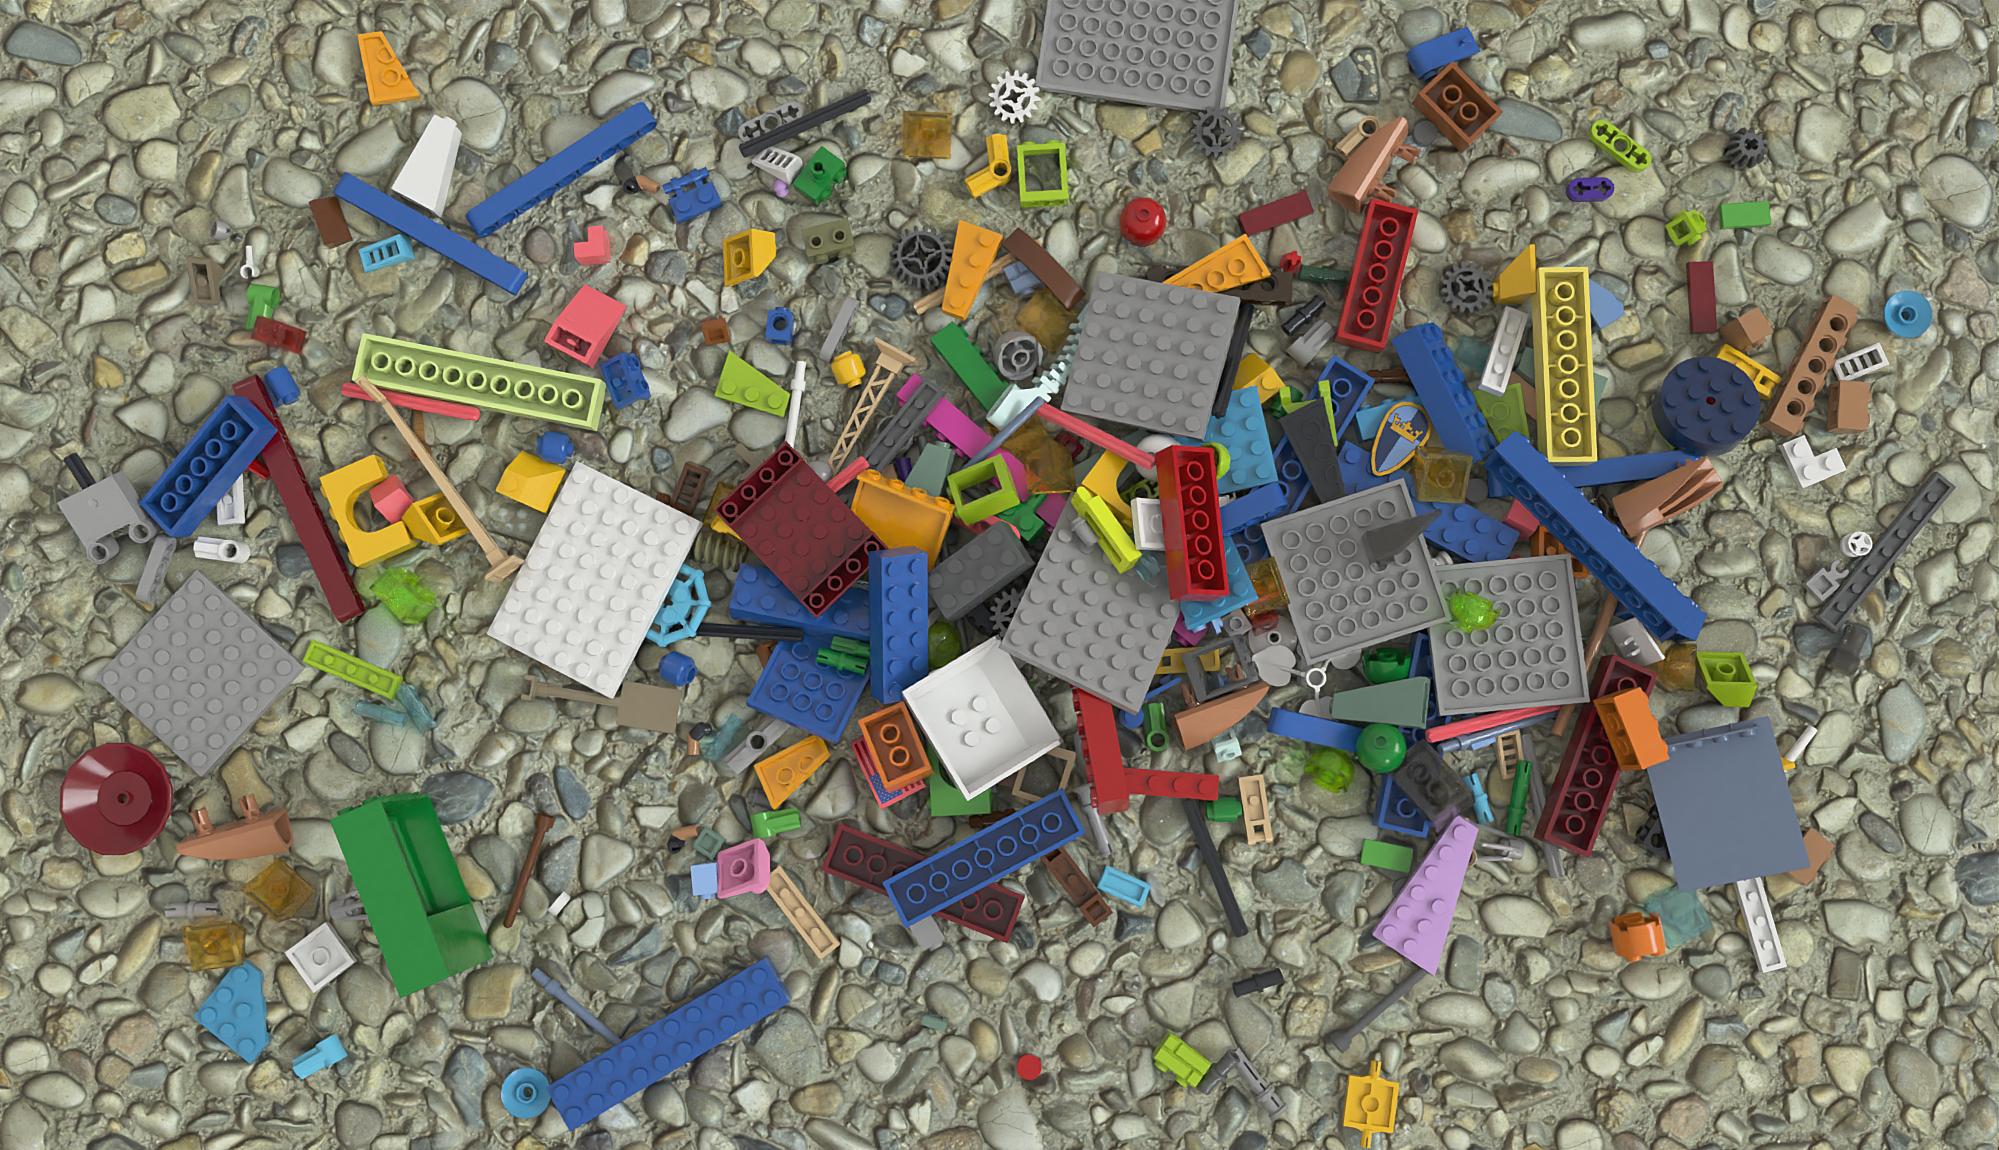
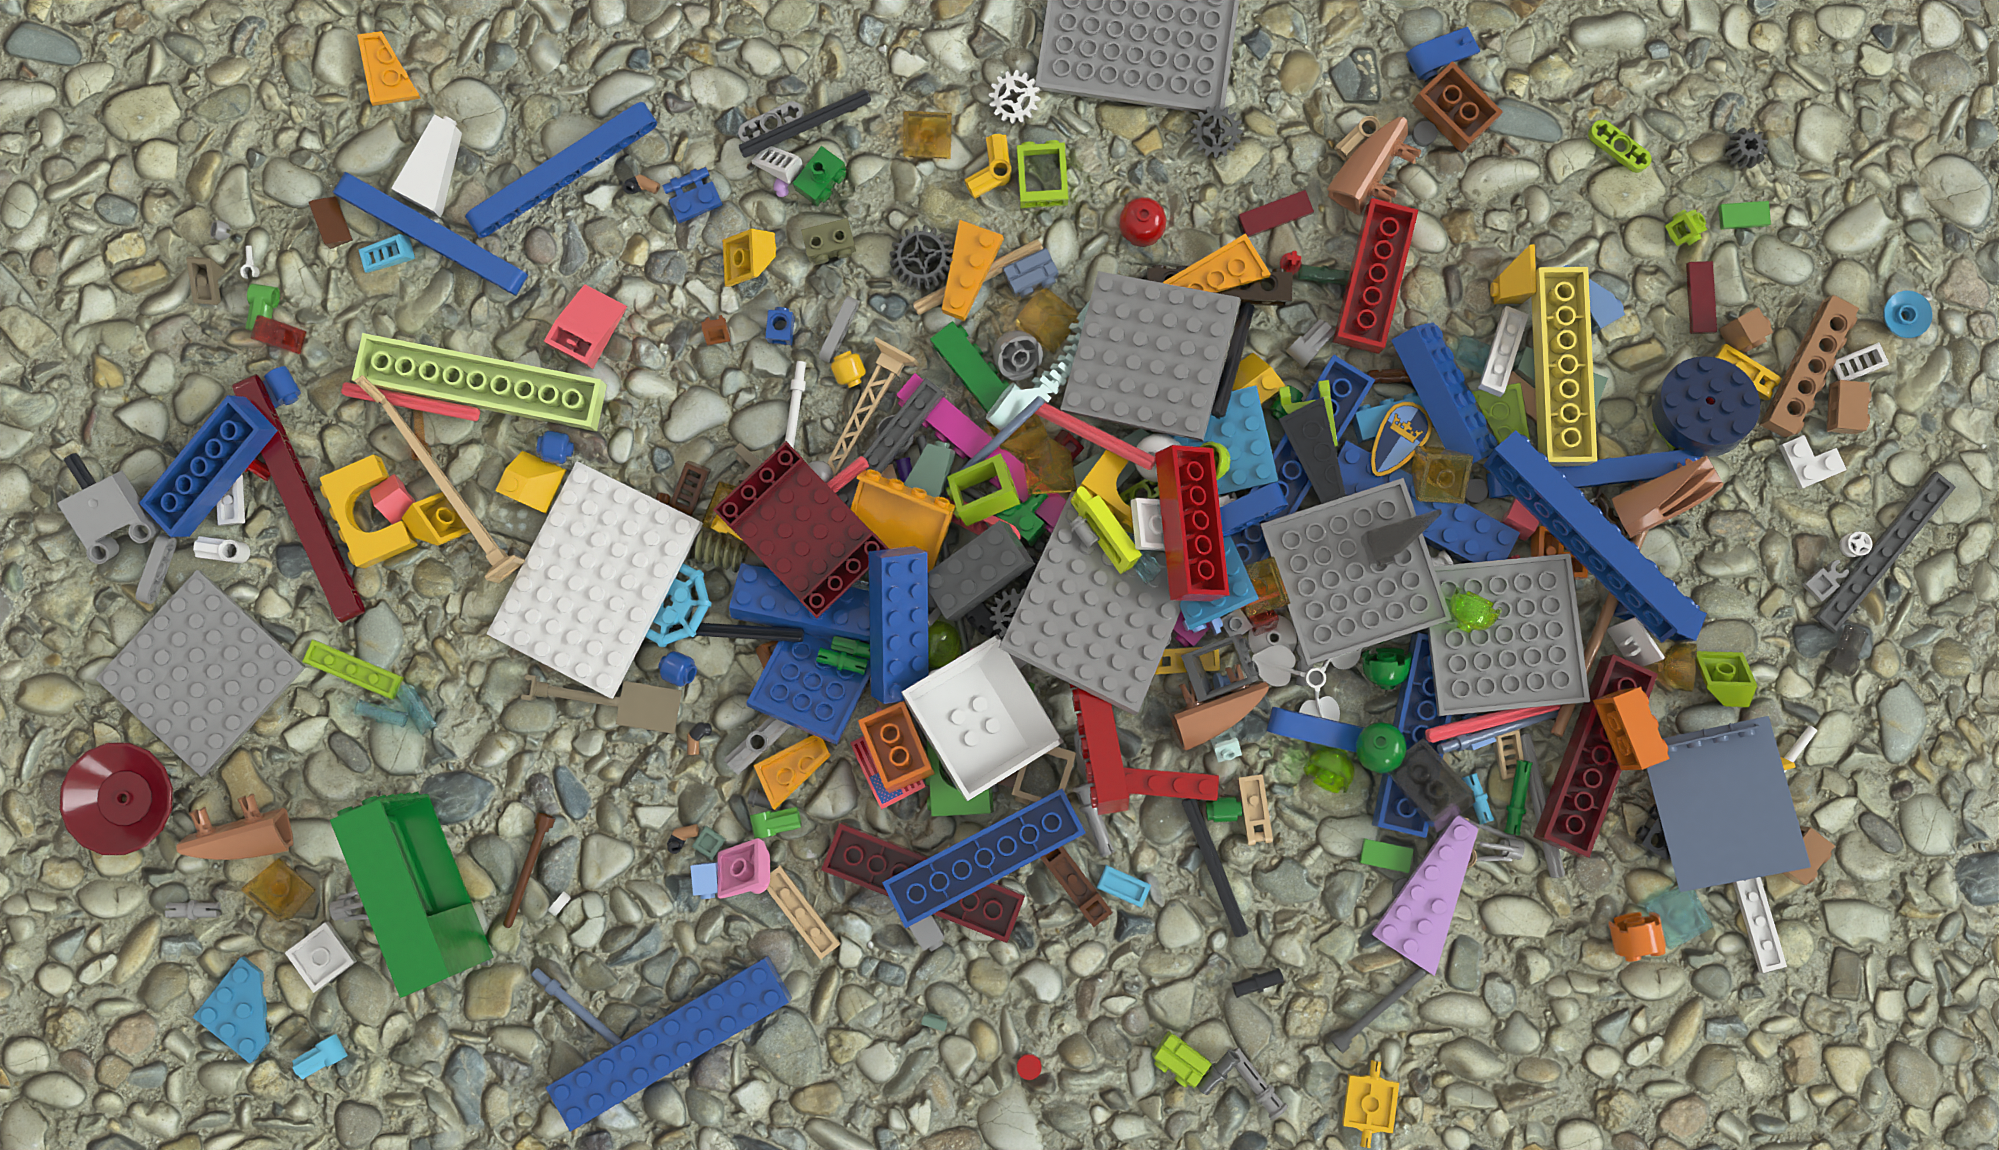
clear yellow slope [180,920,246,972] -> none
clear neon green brick [369,566,440,625] -> none
dark azure dish [501,1067,551,1119] -> none
coral piece [574,225,611,265] -> none
blue bracket [599,353,651,409] -> none
clear light blue pin [704,713,744,763] -> none
lime wing [714,350,791,418] -> none
reddish brown axle [968,808,1016,829] -> none
reddish brown slope [1001,228,1086,311] -> none
blue door [1117,674,1182,729] -> none
bright green piece [1142,703,1169,752] -> none
black pin [1281,295,1327,337] -> none
sand green slope [1329,676,1431,729] -> none
dark grey gear [1439,262,1493,315] -> none
dark purple beam [1566,177,1615,202] -> none

